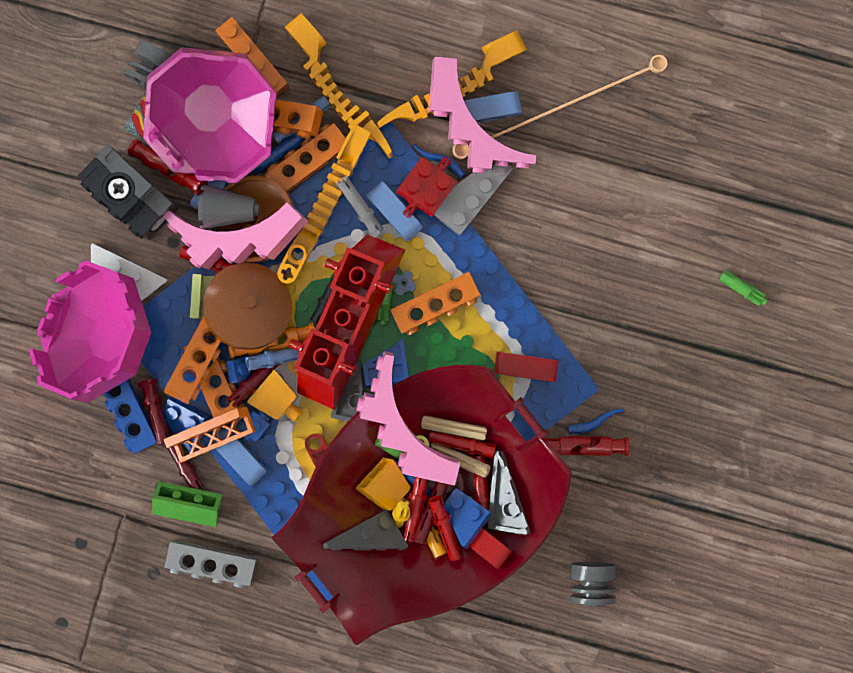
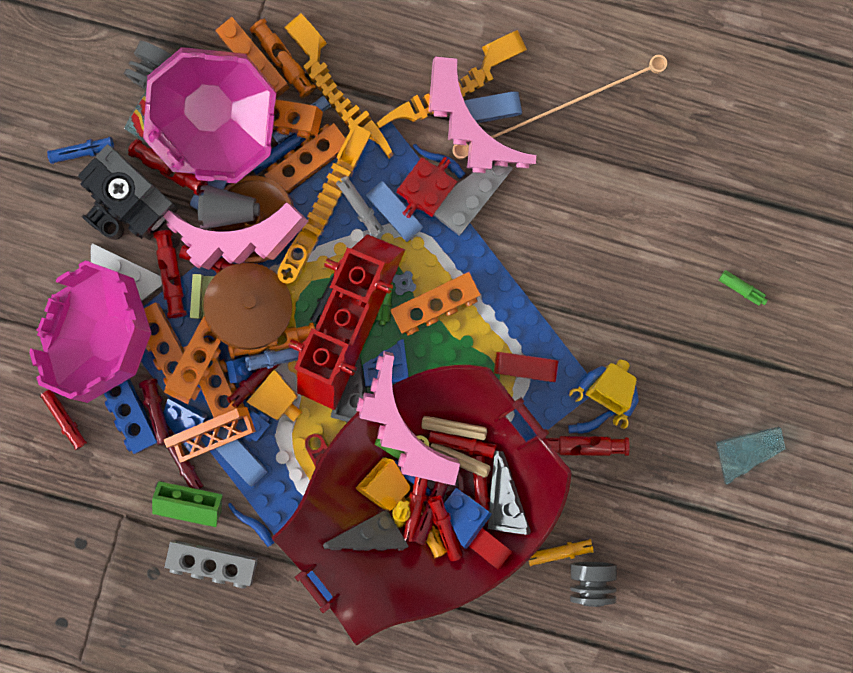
none -> red pin [40,390,87,450]
none -> blue pin [47,137,115,164]
none -> black piece [81,201,124,240]
none -> orange brick [144,302,195,385]
none -> red piece [153,230,187,319]
none -> blue animal [228,503,275,547]
none -> orange piece [249,18,316,99]
none -> light orange pin [529,539,594,567]
none -> yellow torso [569,360,639,429]
none -> clear light blue wing [716,427,785,485]

